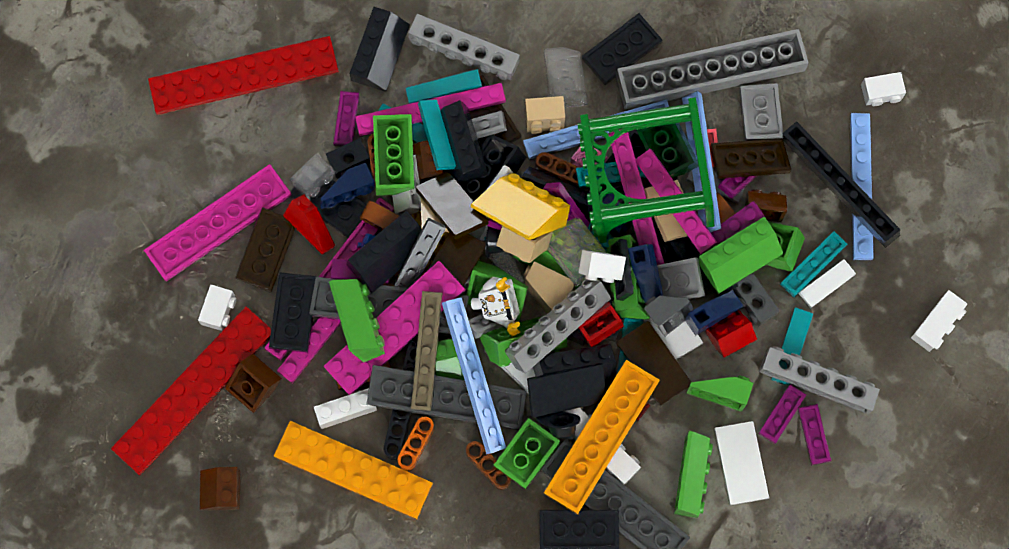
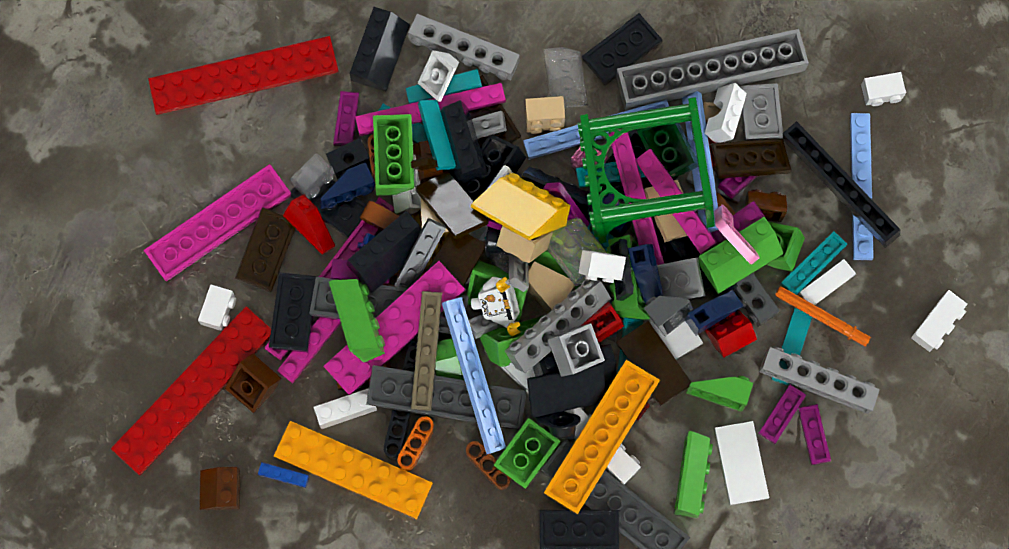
dark orange beam [535,152,584,189] -> none
none -> blue piece [258,462,309,488]
none -> dark brown tile [411,157,438,171]
none -> white slope [418,50,459,102]
none -> light grey plate [509,253,529,292]
none -> light grey brick [548,323,605,377]
none -> tan tile [703,102,721,122]
none -> white arch [704,83,747,143]
none -> bright pink beam [714,205,760,264]
none -> orange axle [775,286,871,347]

